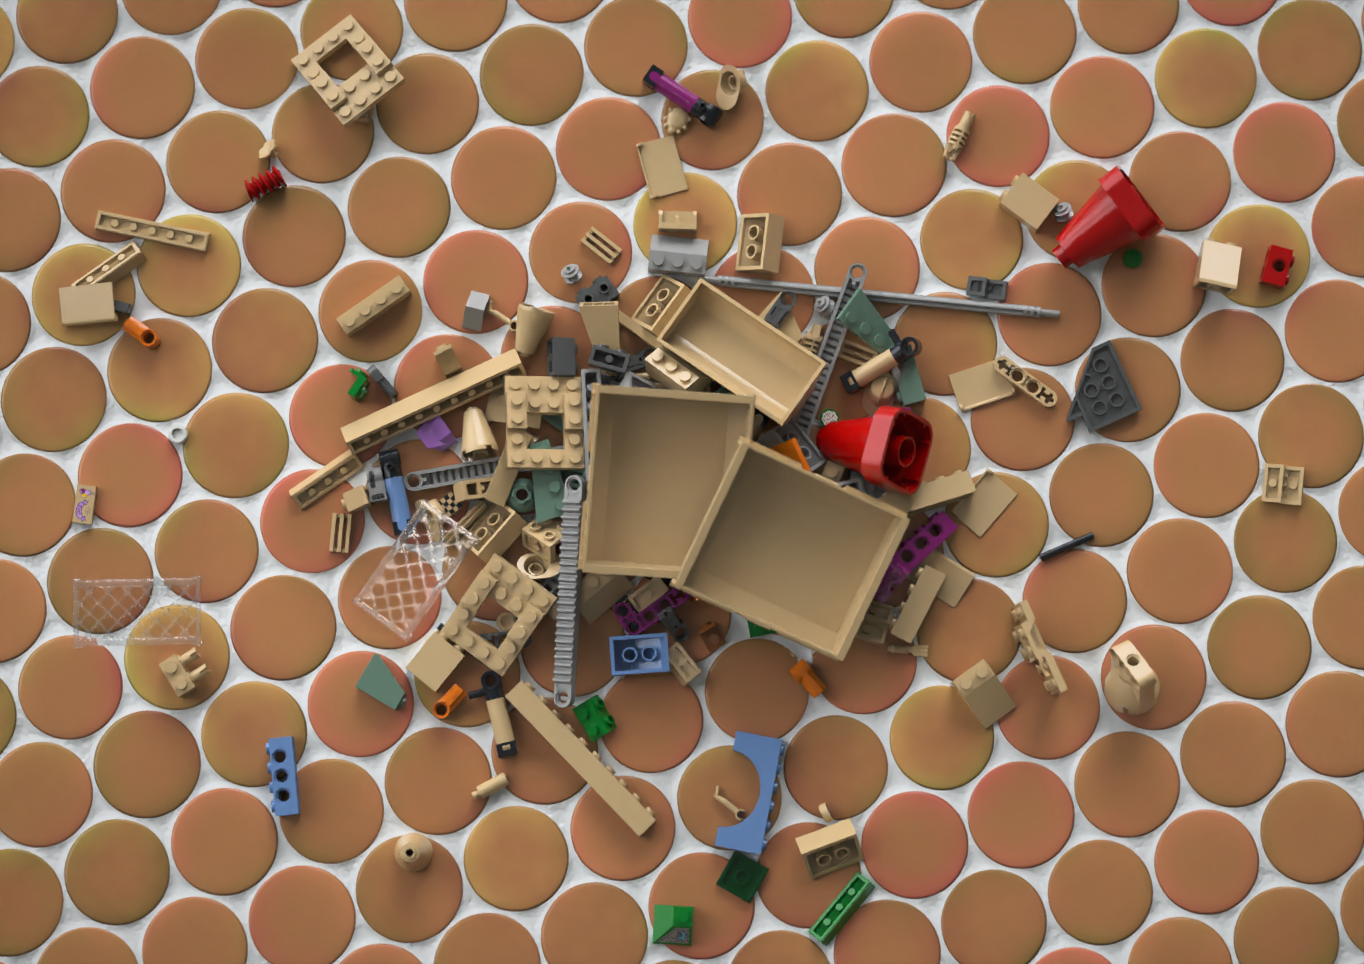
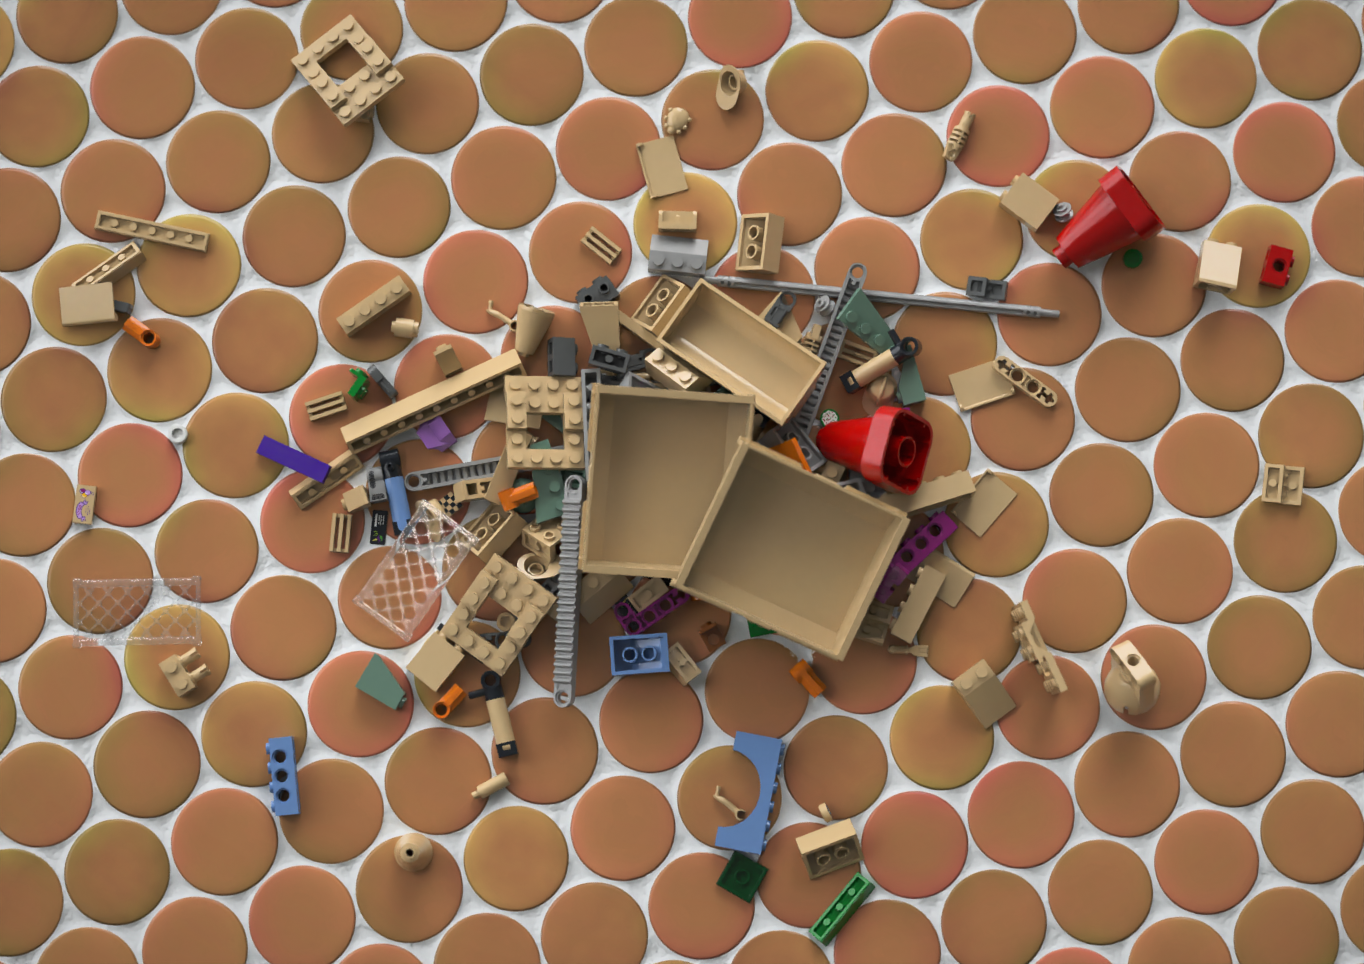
red piece [244,166,287,203] -> none
tan plant [259,139,278,160] -> none
tan axle [442,500,488,545] -> none
tan cone [461,406,499,462] -> none
light grey slope [462,291,490,332] -> none
tan brick [505,680,656,836] -> none
light grey wheel [561,264,582,284] -> none
green bracket [572,695,617,742] -> none
piece [642,64,723,129] -> none
green slope [652,904,693,946] -> none
dark grey piece [658,606,690,642] -> none
black bar [1039,532,1095,561] -> none
dark grey wing [1065,340,1142,434] -> none
none -> dark purple tile [256,435,332,484]
none -> tan tile [305,391,348,422]
none -> black sticker [370,510,388,545]
none -> tan brick [391,317,419,339]
none -> orange piece [498,481,539,511]

